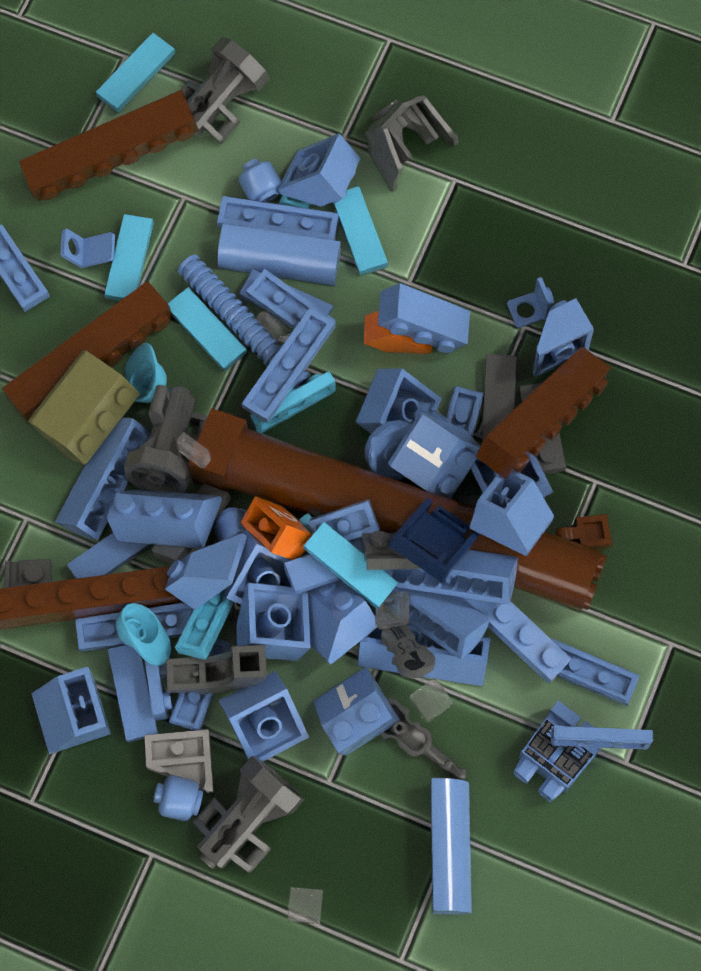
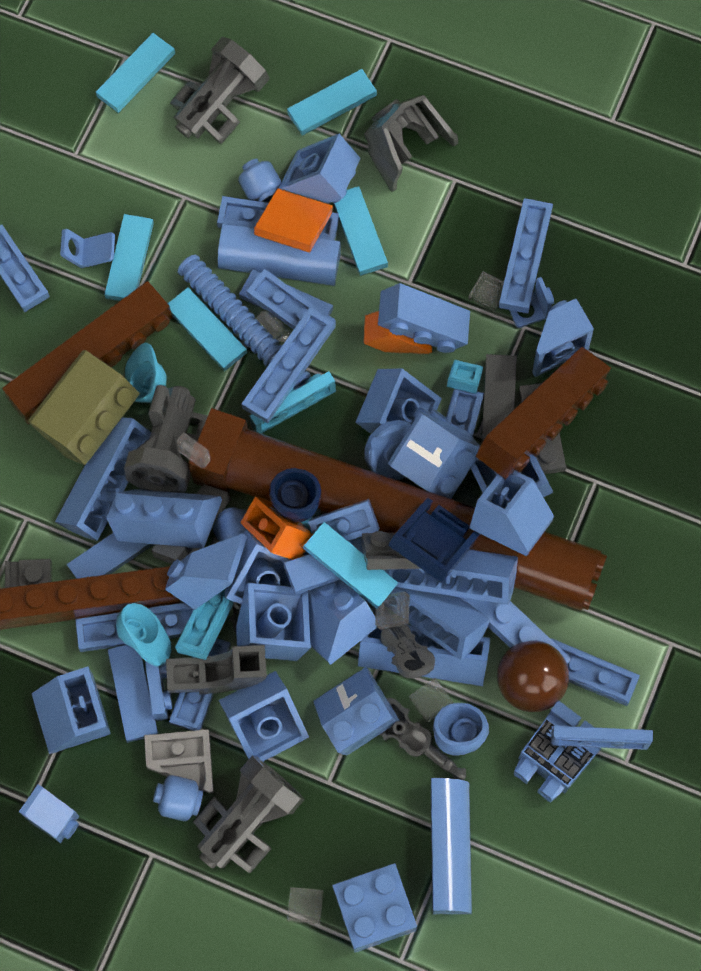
reddish brown brick [19,90,200,201] -> none
reddish brown plate [554,514,612,549] -> none
none -> slope [19,784,79,843]
none -> orange tile [254,188,333,253]
none -> dark blue hat [269,468,321,522]
none -> medium azure tile [287,69,377,136]
none -> medium blue brick [332,863,417,953]
none -> medium blue hat [433,703,489,756]
none -> medium azure tile [447,360,483,394]
none -> clear tile [468,271,504,312]
none -> reddish brown piece [497,640,569,712]
none -> medium blue plate [499,198,553,314]

